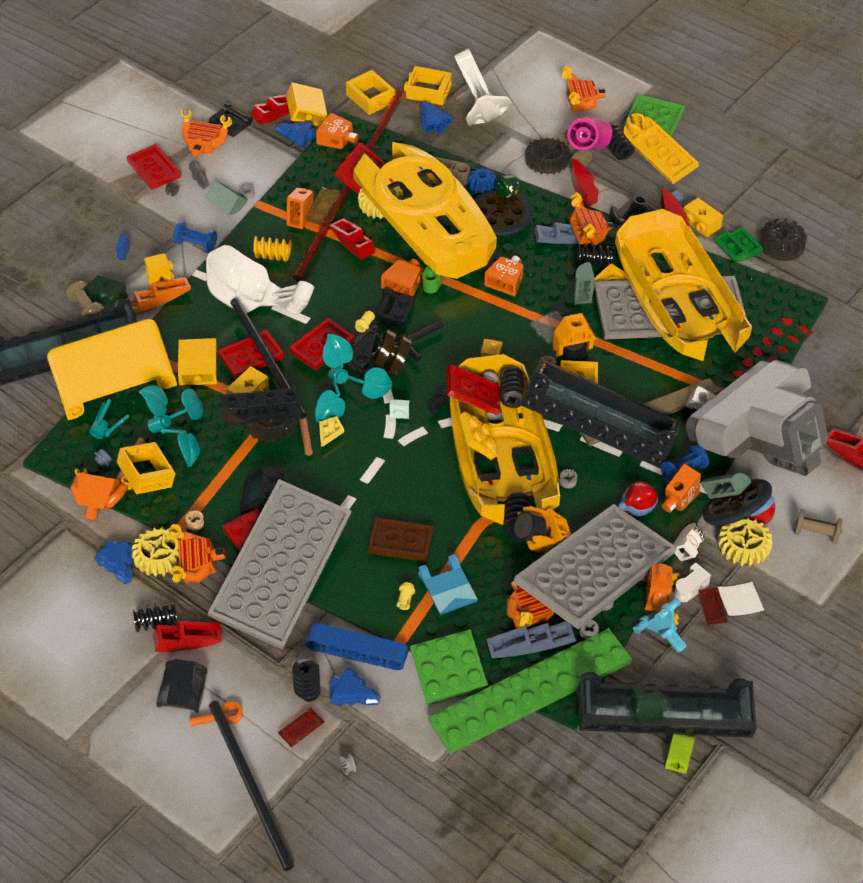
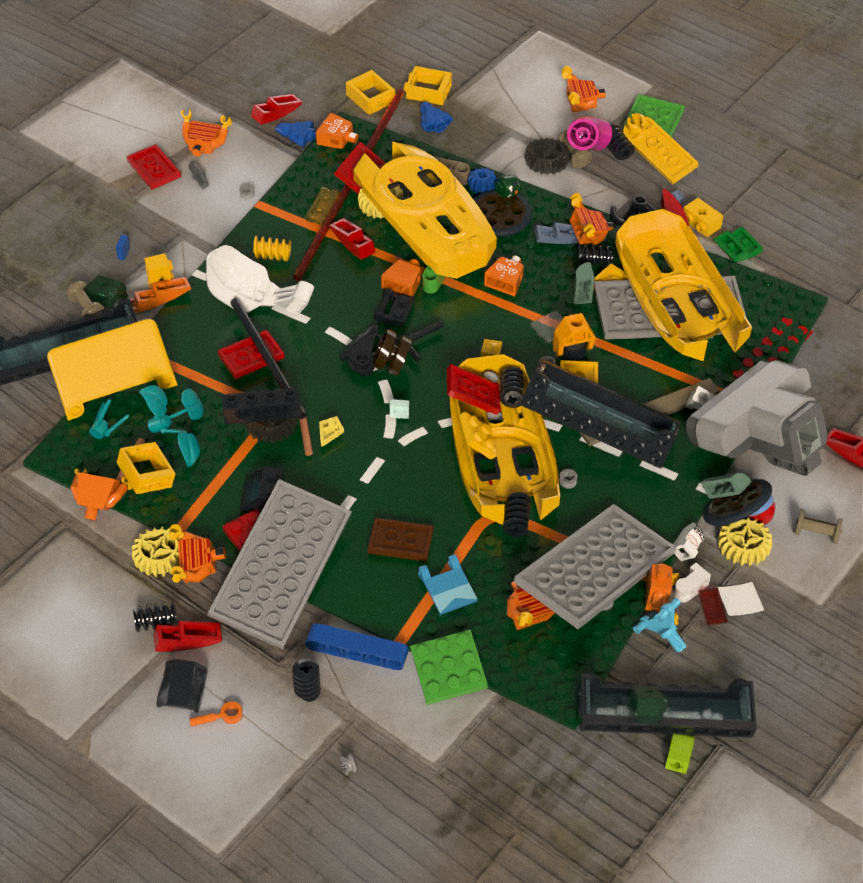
sand blue plate [94,449,112,466] -> none
blue rock [94,540,134,584] -> none
clear smoke hinge [165,182,180,197] -> none
blue hose [173,221,217,253] -> none
yellow brick [178,338,217,385] -> none
tan bush [185,511,204,531] -> none
sand green brick [205,181,247,214] -> none
black plate [209,103,253,137] -> none
black piece [209,700,294,871] -> none
yellow brick [226,366,269,394] -> none
clear red tile [278,708,325,748] -> none
yellow brick [286,83,327,127] -> none
orange torso [287,188,314,229] -> none
red plate [289,318,354,371] -> none
teal plant [315,334,392,422] -> none
blue rock [329,668,381,706] -> none
light yellow pin [355,311,375,333] -> none
light yellow pin [397,582,415,610] -> none
black axle [428,386,450,414] -> none
bright green plate [428,628,632,754] -> none
white piece [454,48,513,127] -> none
sand blue slope [487,621,576,658] -> none
piece [513,506,571,553] -> none
red slope [571,158,599,206] -> none
light grey bush [579,620,599,640] -> none
red piece [618,481,658,516] -> none
blue hose [661,444,709,483] -> none
orange torso [662,464,701,513] -> none
clear smoke gear [758,218,807,261] -> none

